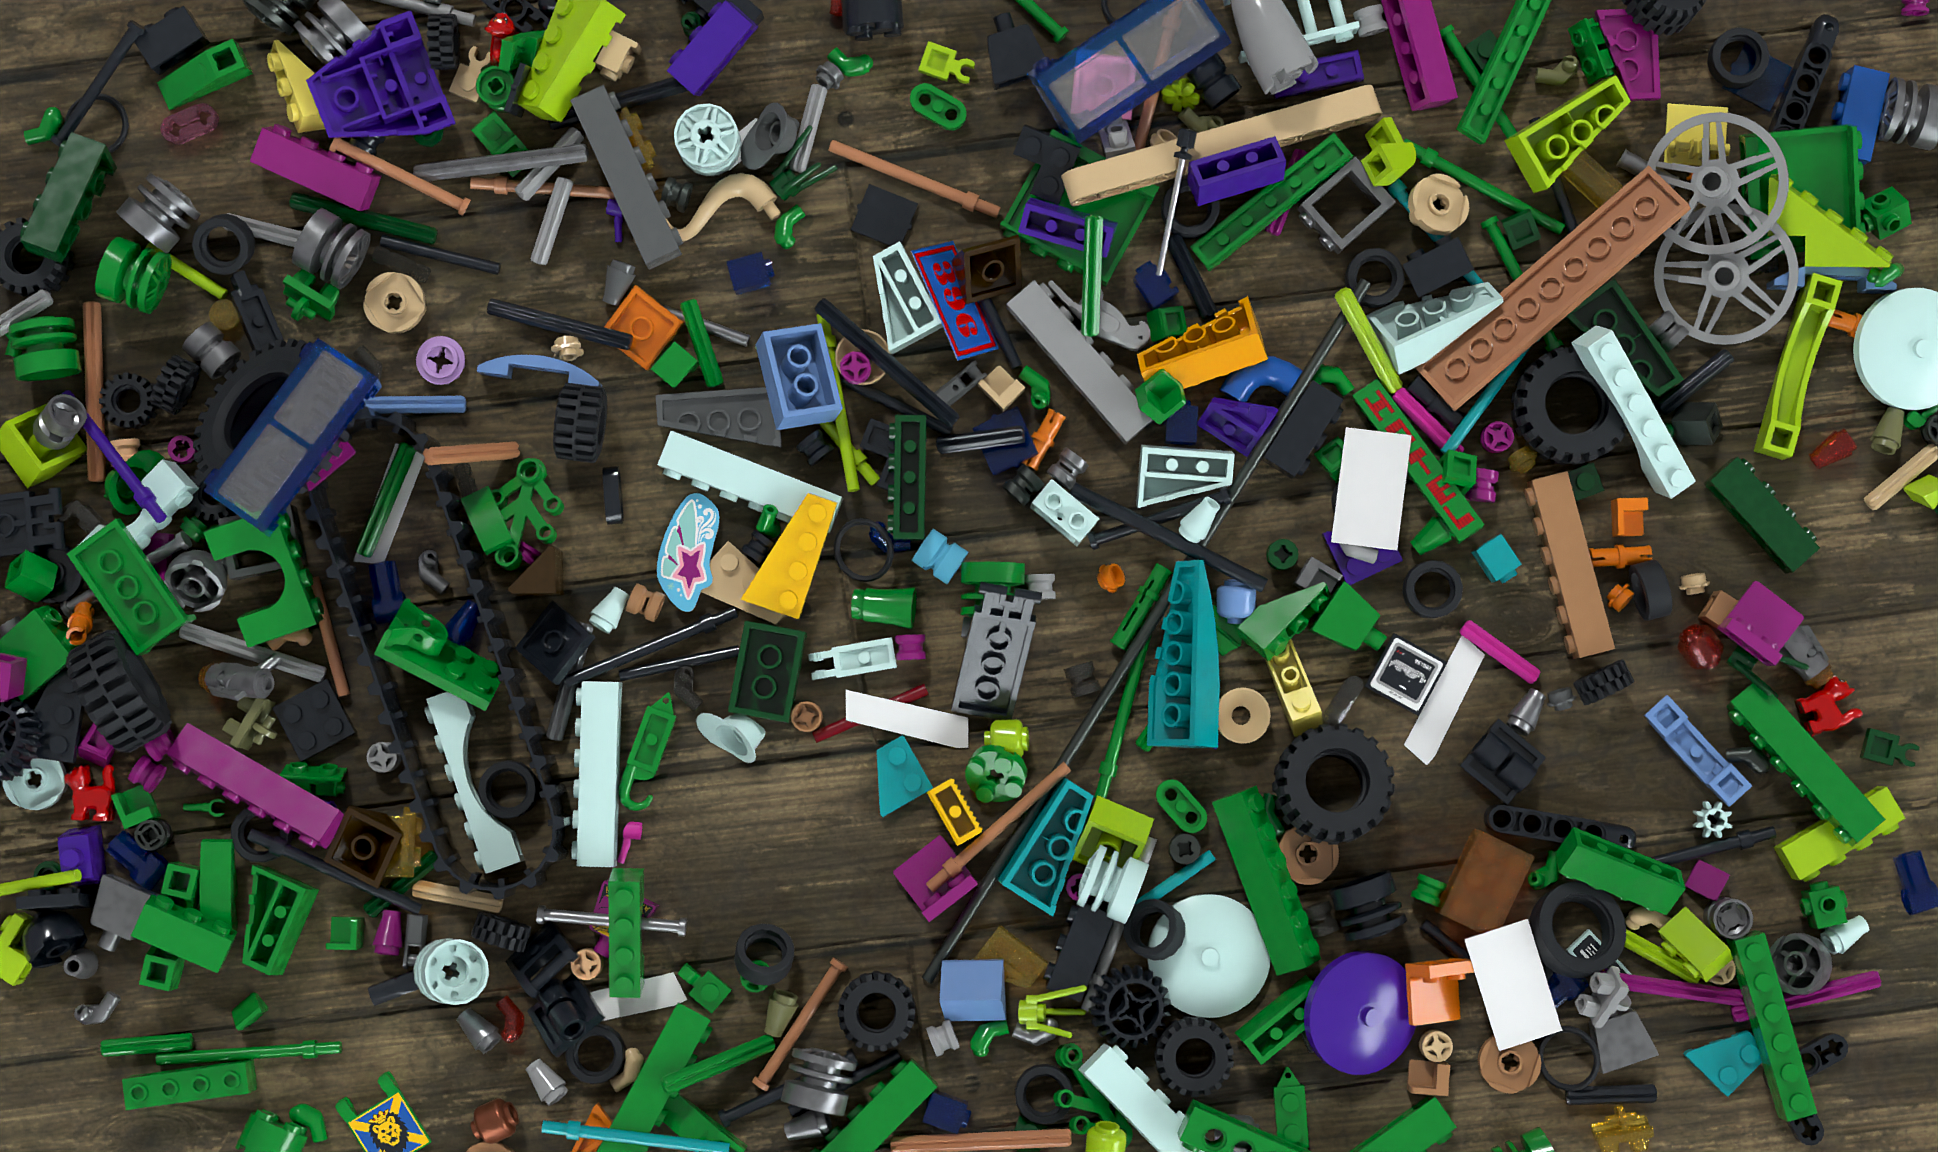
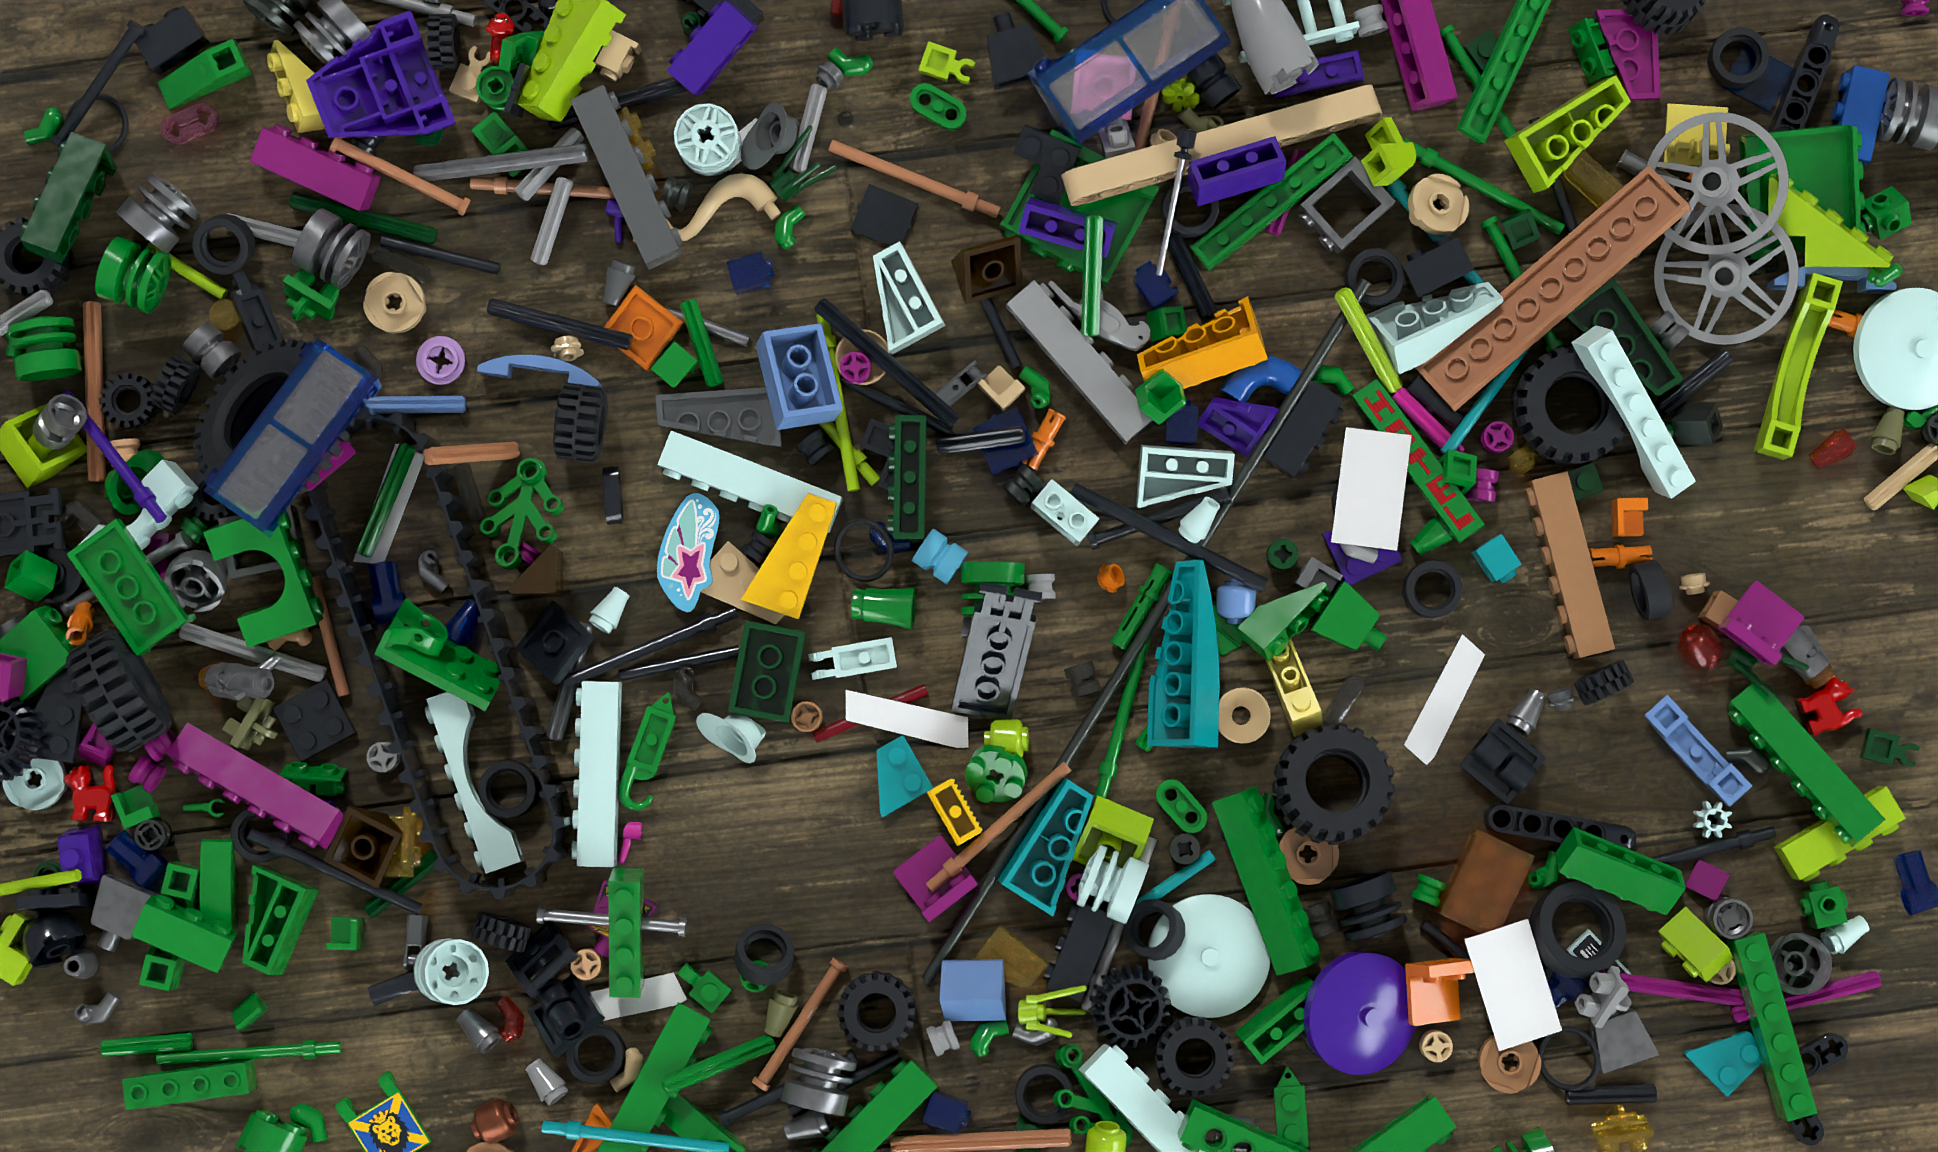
magenta bush [167,435,198,464] -> none
magenta cone [372,910,403,956] -> none
tan axle [412,880,503,913] -> none
green slope [461,486,514,555] -> none
medium nougat wheel [626,583,666,622] -> none
magenta wheel [895,634,926,660] -> none
sticker [911,241,999,361] -> none
flat silver wheel [1047,447,1089,490] -> none
green slope [1314,436,1344,483] -> none
tile [1364,633,1448,716] -> none
medium nougat panel [1407,1059,1450,1096] -> none
dark pink axle [1460,620,1541,684] -> none
olive arm [1535,55,1579,86] -> none
orange plate [1606,584,1634,612] -> none
lime axle [1624,929,1701,984] -> none
tan arm [1625,906,1671,930] -> none
dark green brick [1704,457,1820,574] -> none

